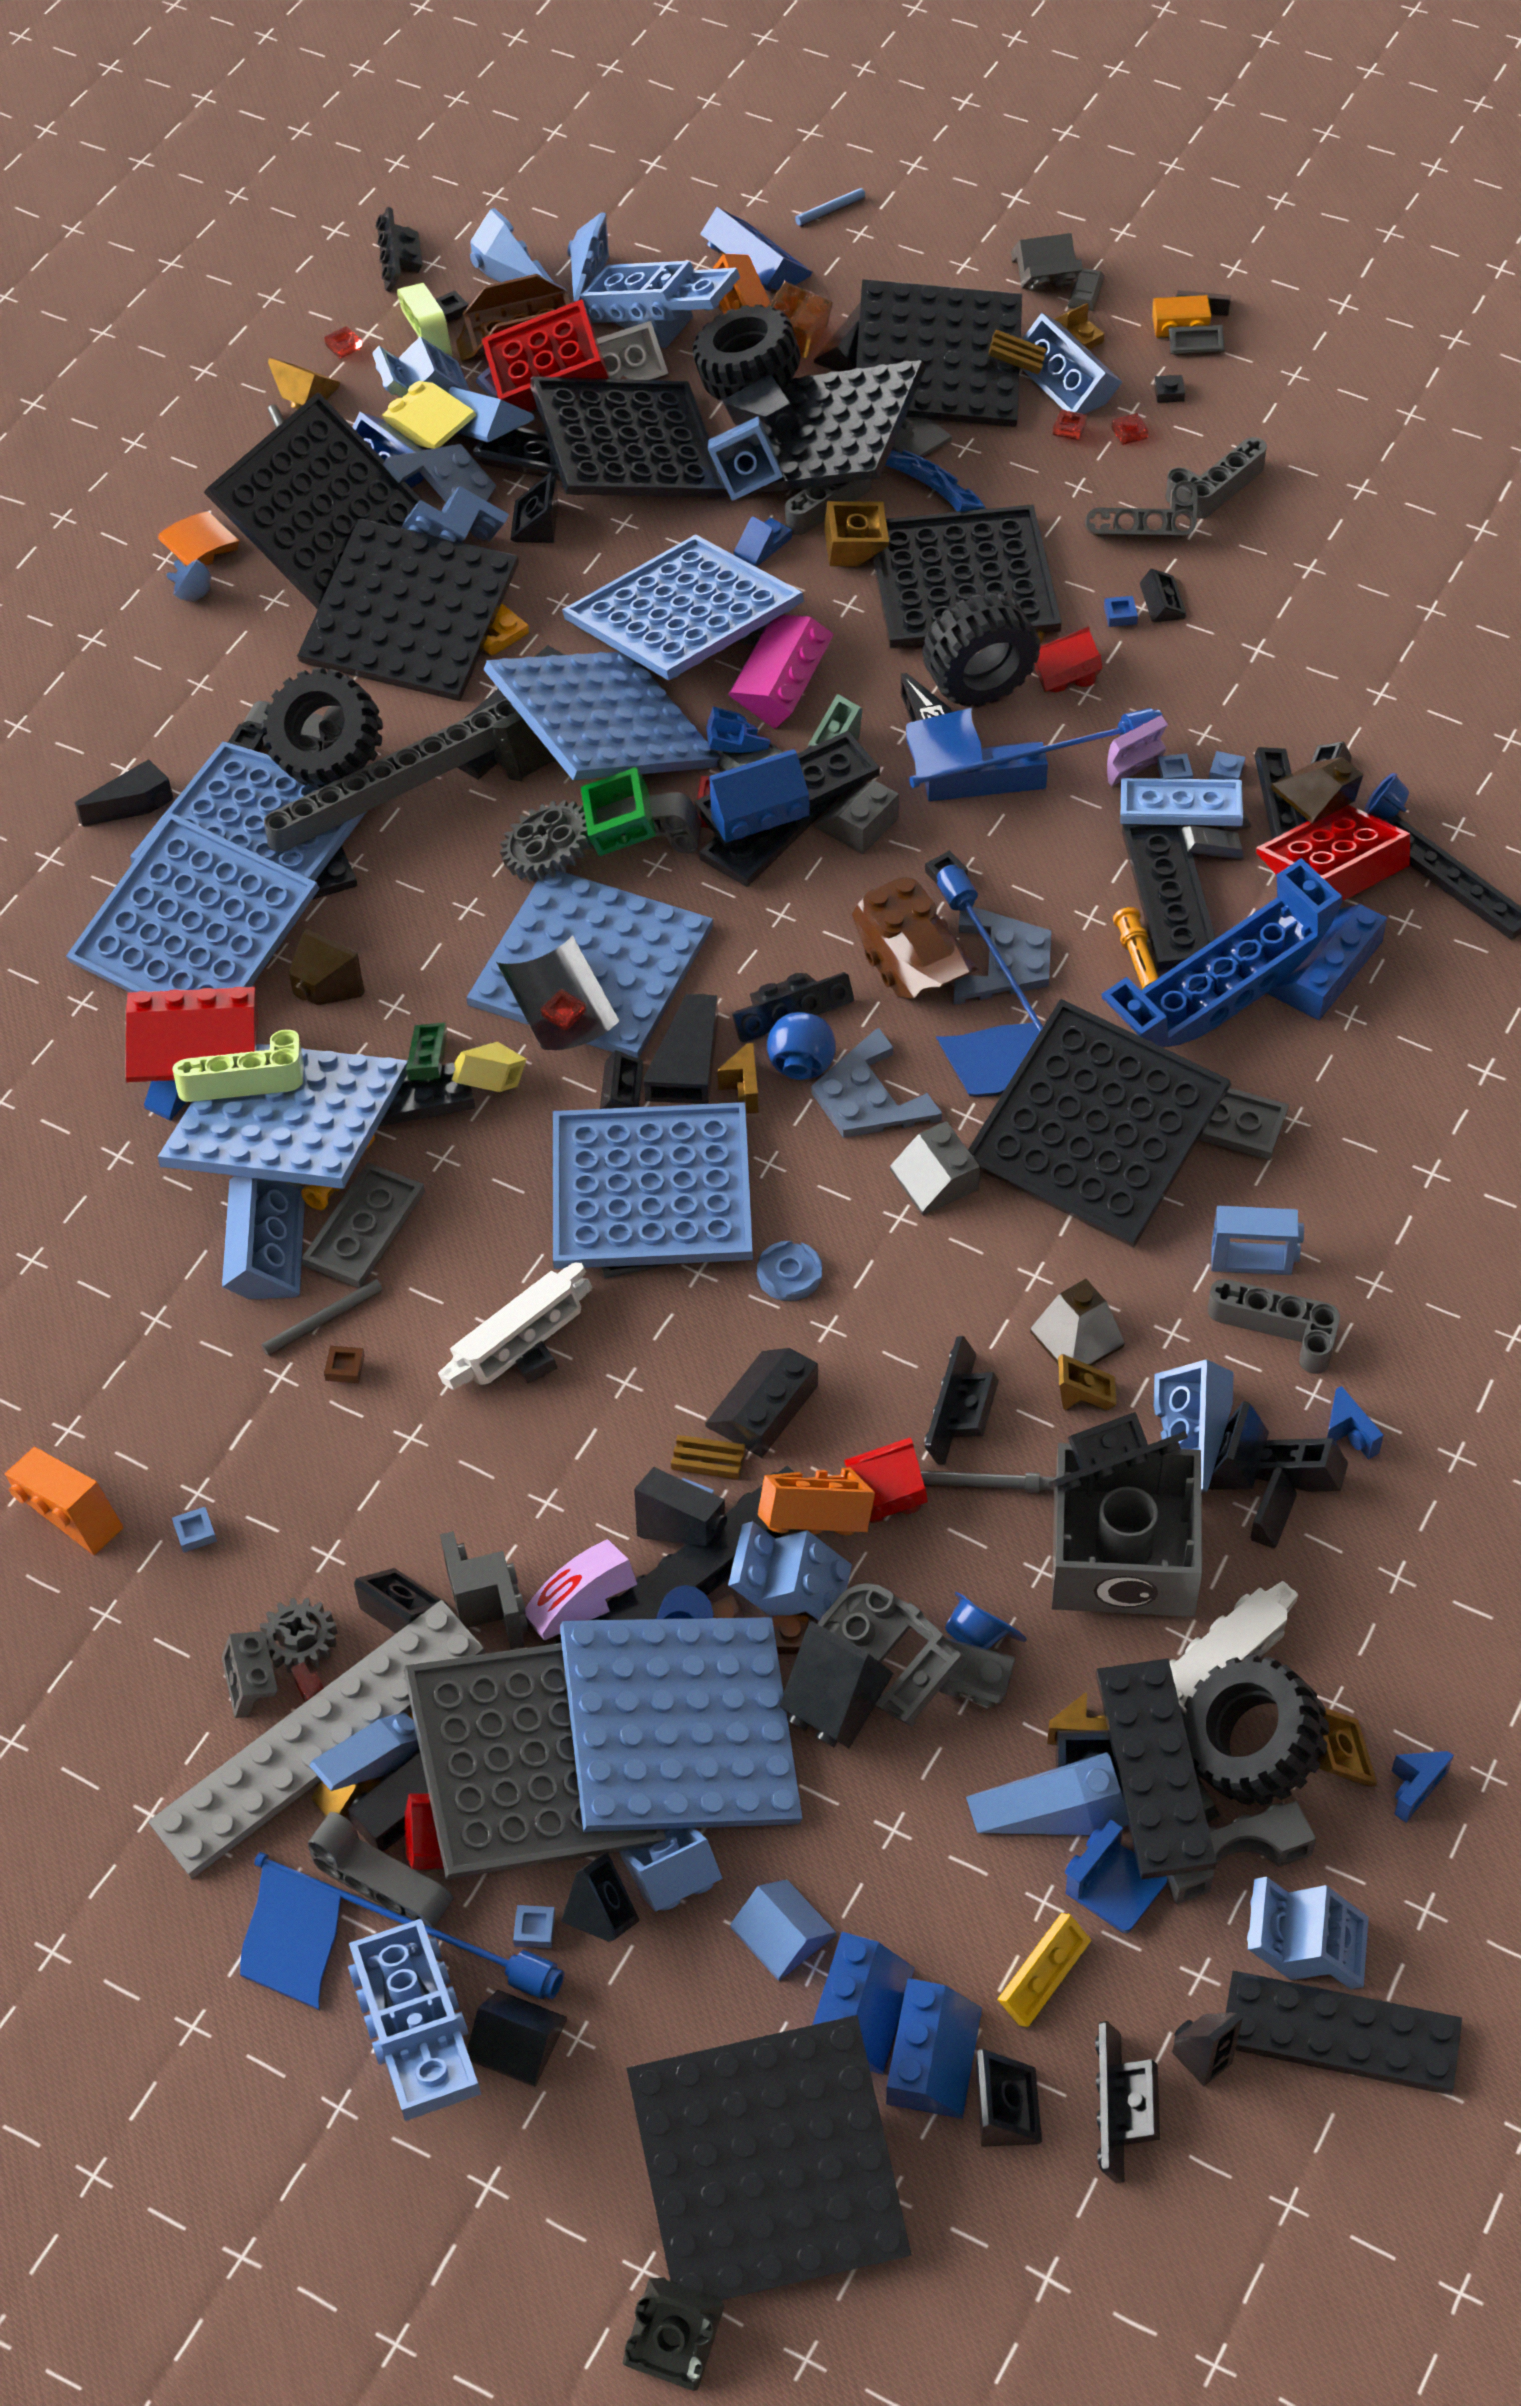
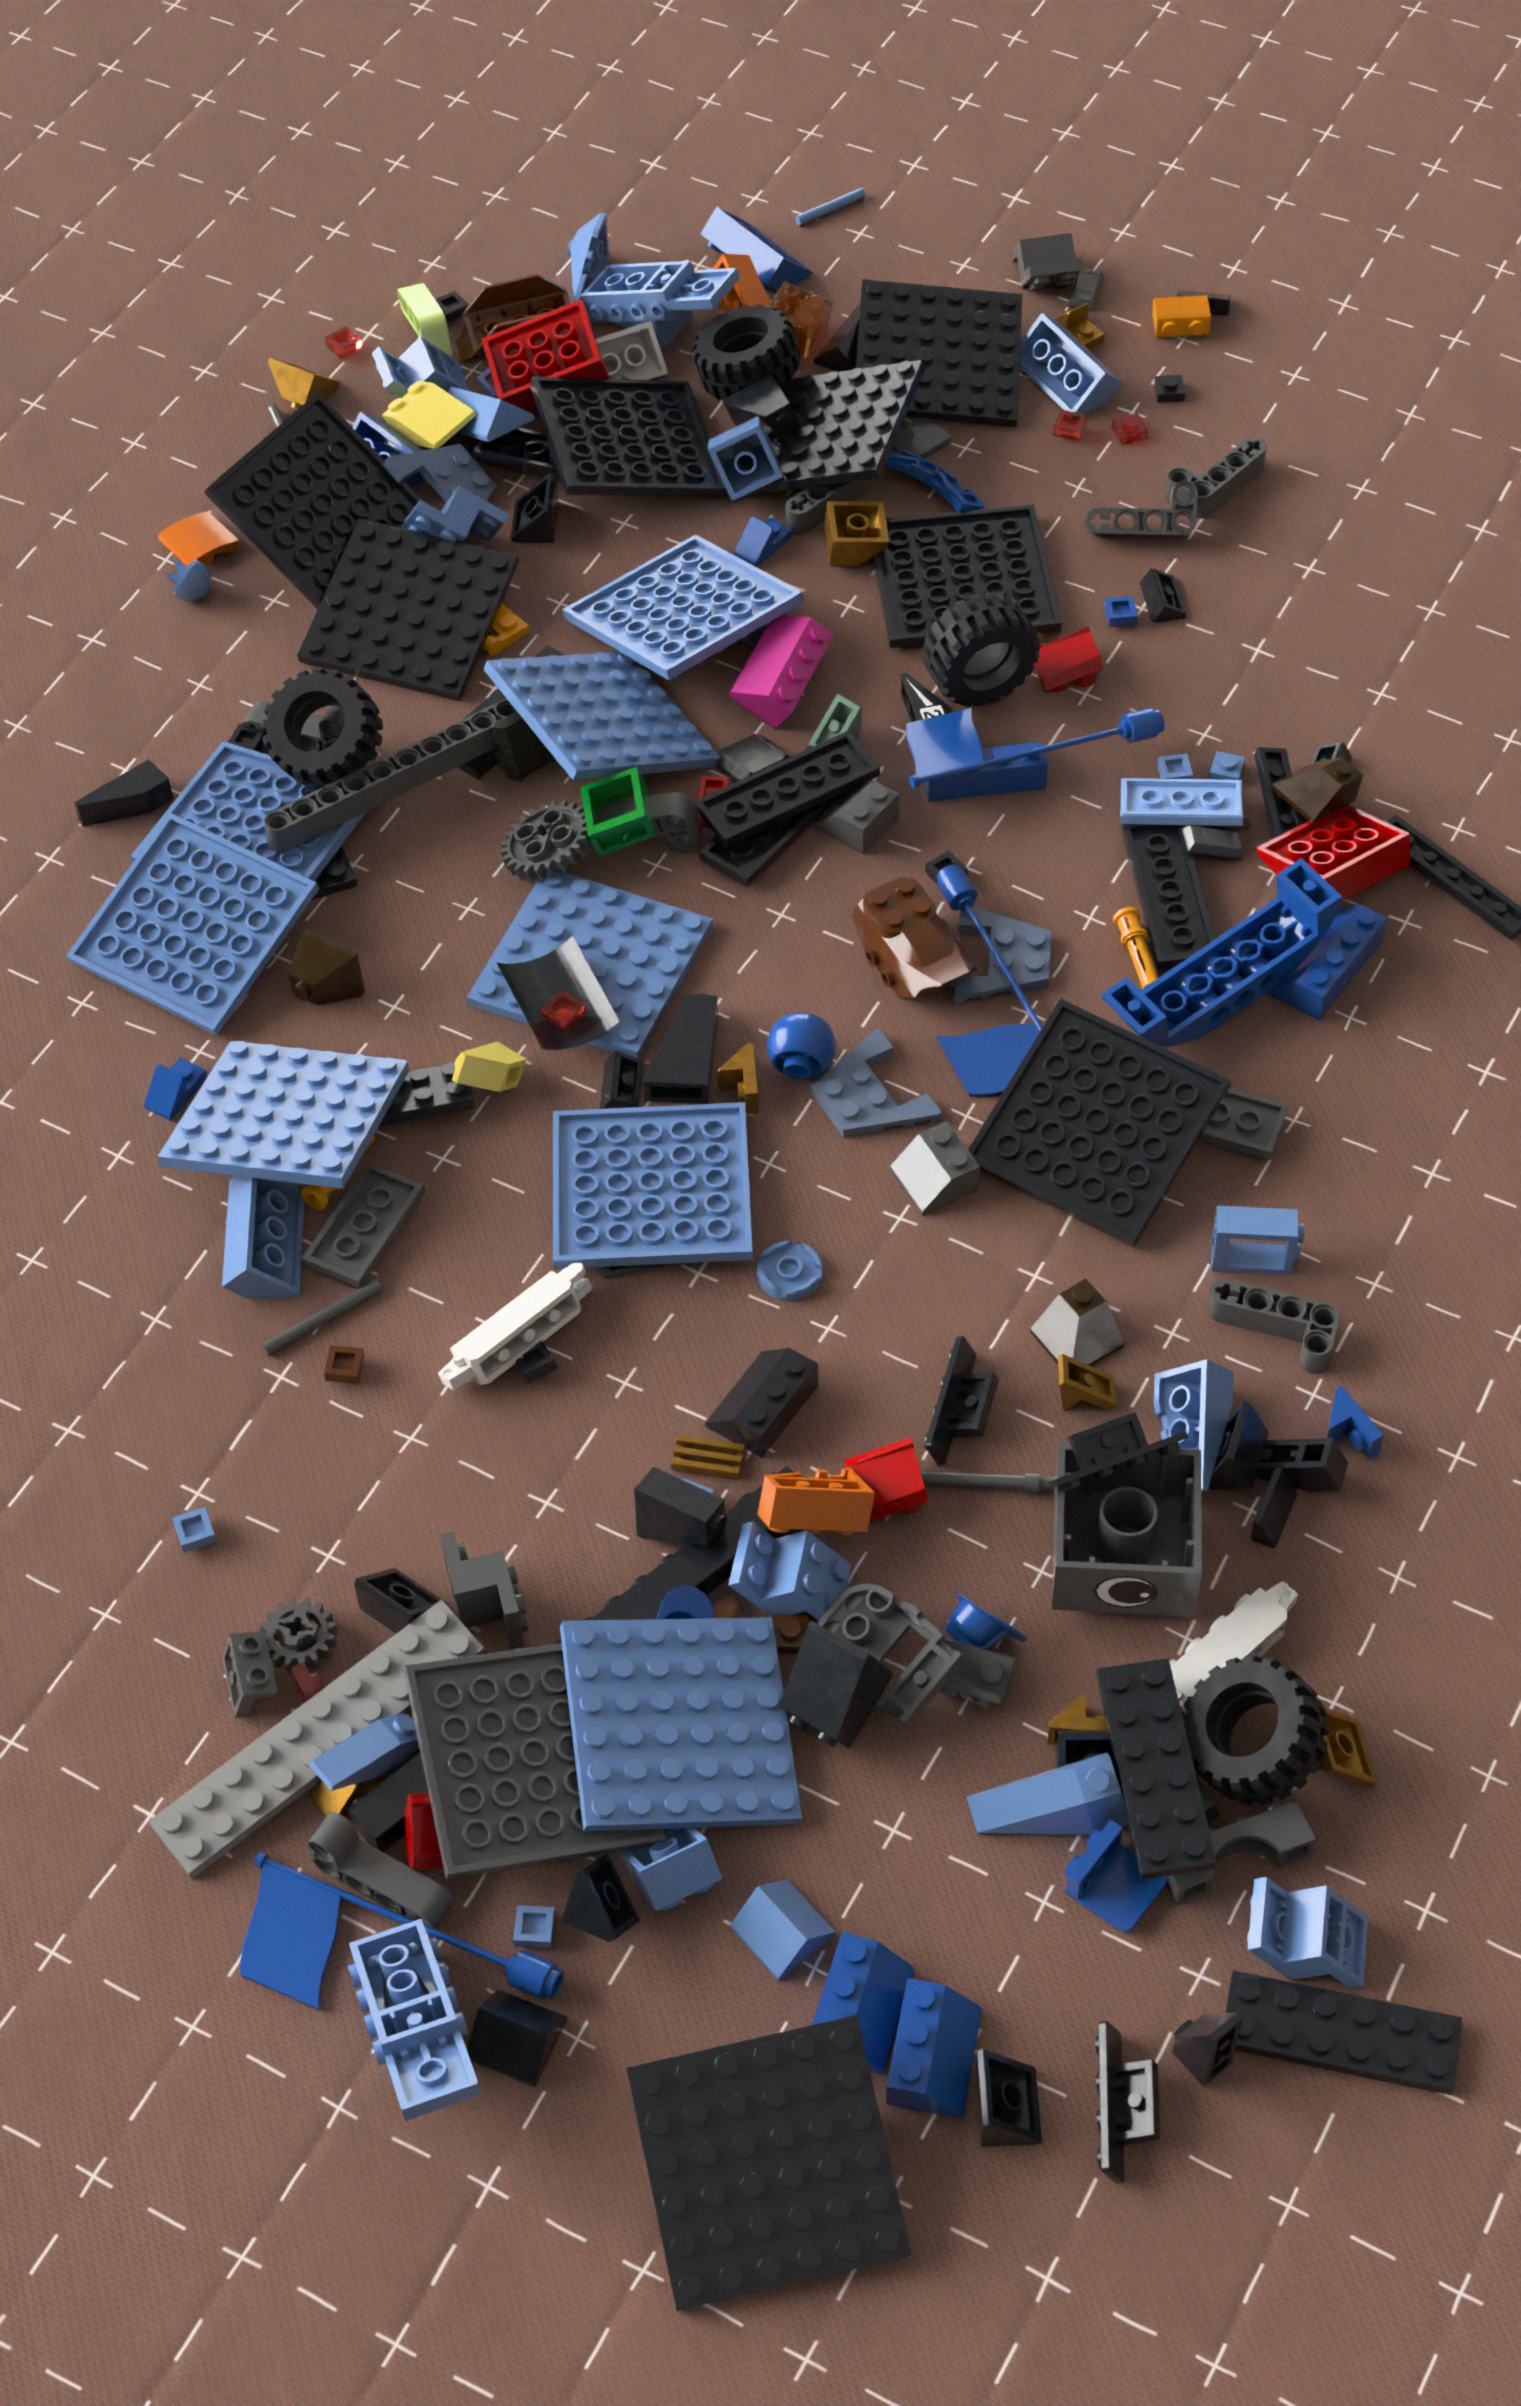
orange wedge [4,1446,124,1556] -> none
red slope [125,987,259,1083] -> none
yellowish green beam [173,1030,304,1102] -> none
black bracket [375,207,423,292] -> none
dark green plate [406,1022,448,1082] -> none
medium blue wedge [470,208,553,282] -> none
lavender slope [525,1539,637,1640] -> none
pearl dark grey slope [622,2277,725,2391] -> none
blue slope [706,706,770,753] -> none
blue slope [709,749,809,843] -> none
black bracket [732,972,854,1042] -> none
pearl gold tile [988,330,1046,375] -> none
yellow plate [997,1913,1092,2027] -> none
lavender slope [1107,715,1168,787] -> none
dark grey tile [1169,325,1225,354] -> none
blue piece [1364,773,1409,820] -> none
blue slope [1392,1751,1454,1823] -> none

